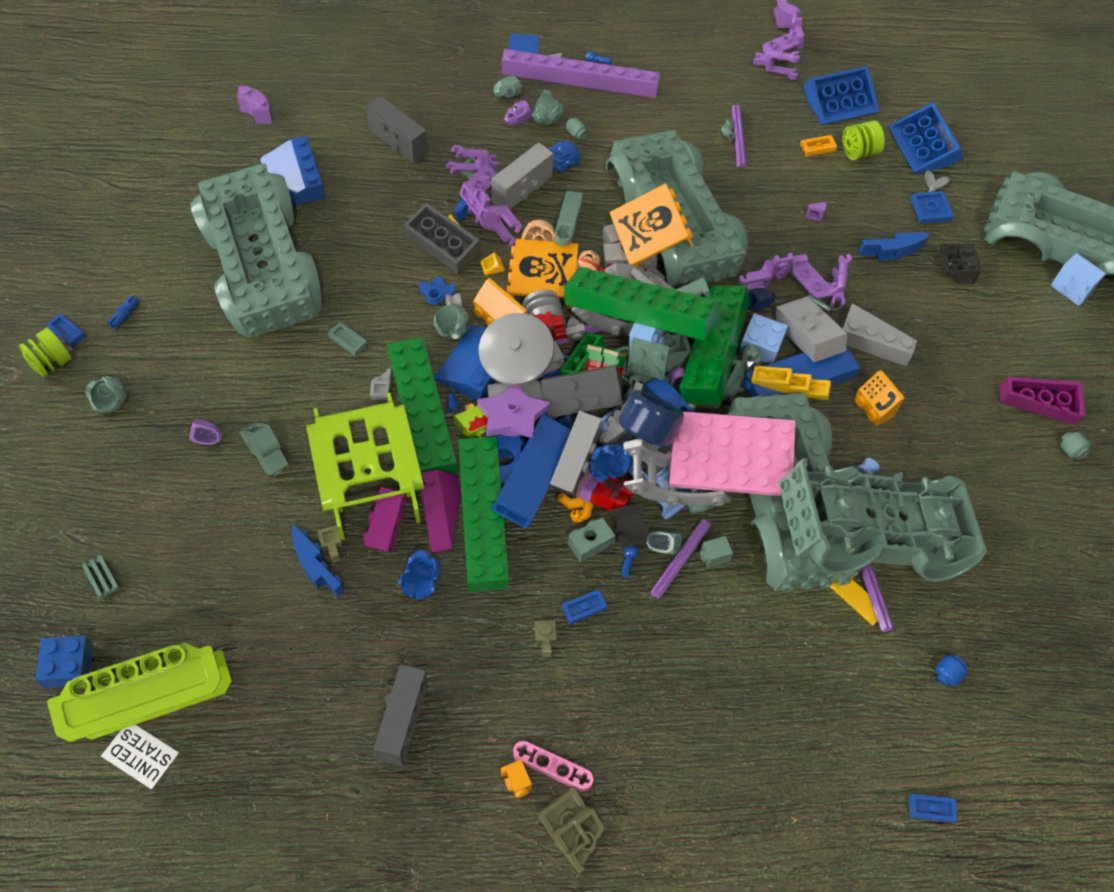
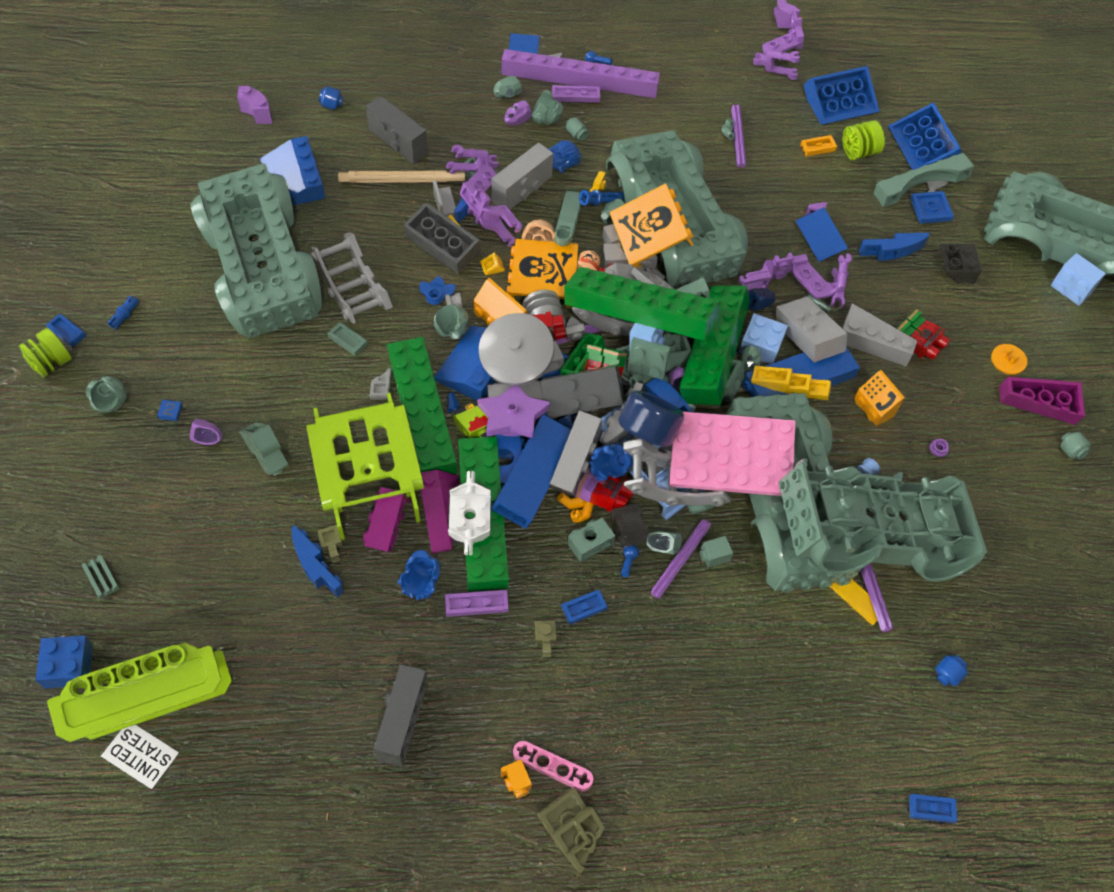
none -> blue tile [157,400,183,421]
none -> light grey fence [310,232,393,324]
none -> blue head [319,86,343,110]
none -> tan piece [338,170,465,183]
none -> light grey panel [433,180,456,217]
none -> medium lavender plate [445,590,508,617]
none -> white plate [448,471,491,555]
none -> medium lavender plate [552,85,600,103]
none -> blue pin [579,190,625,206]
none -> yellow plate [590,171,607,192]
none -> sand green rock [600,198,625,225]
none -> blue sticker [796,207,848,262]
none -> sand green arch [874,153,974,208]
none -> hips [896,309,950,360]
none -> medium lavender plate [929,439,949,457]
none -> light orange piece [991,344,1028,375]

